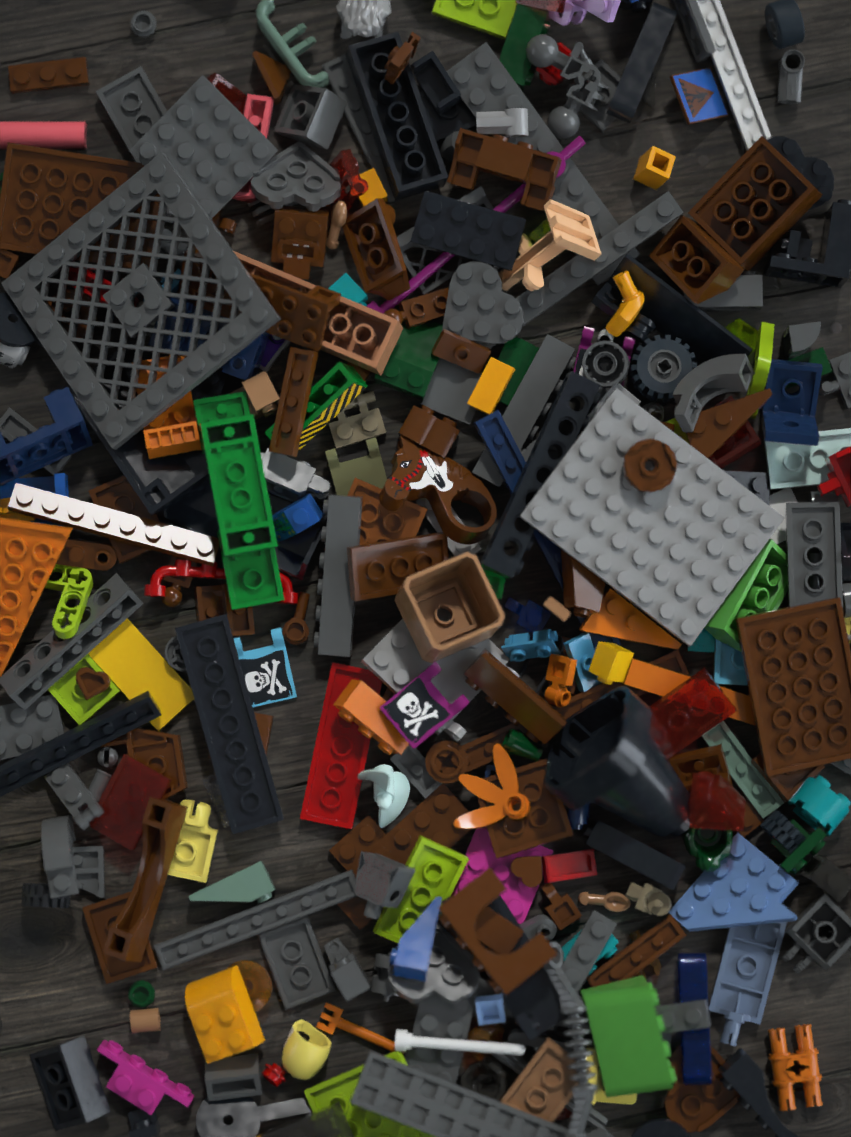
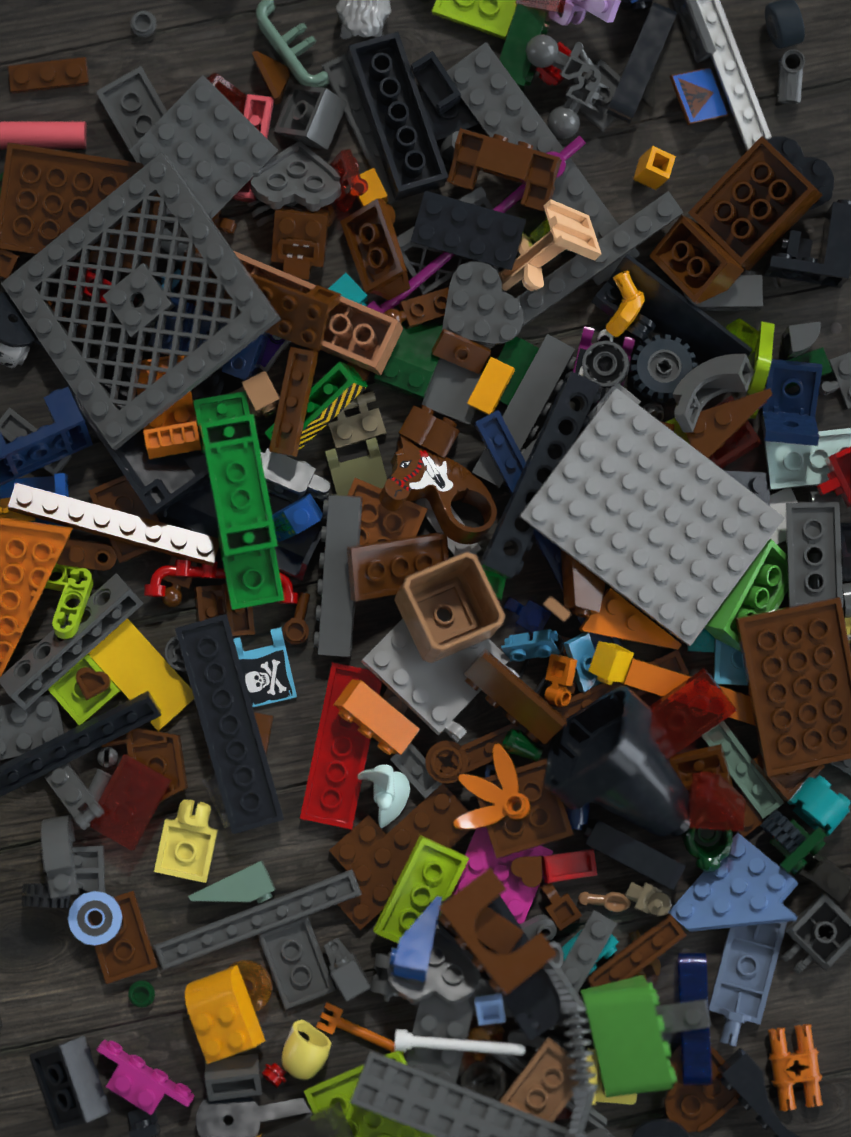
reddish brown arch [103,797,188,962] -> none
medium nougat piece [130,1008,161,1033] -> none
medium nougat piece [326,201,347,249] -> none
dark grey torso [354,851,415,919] -> none
flag [379,661,470,750] -> none
reddish brown plate [384,32,421,85] -> none
light grey piece [476,108,529,137] -> none
reddish brown plate [622,438,677,493] -> none
none -> light blue tile [68,891,123,945]

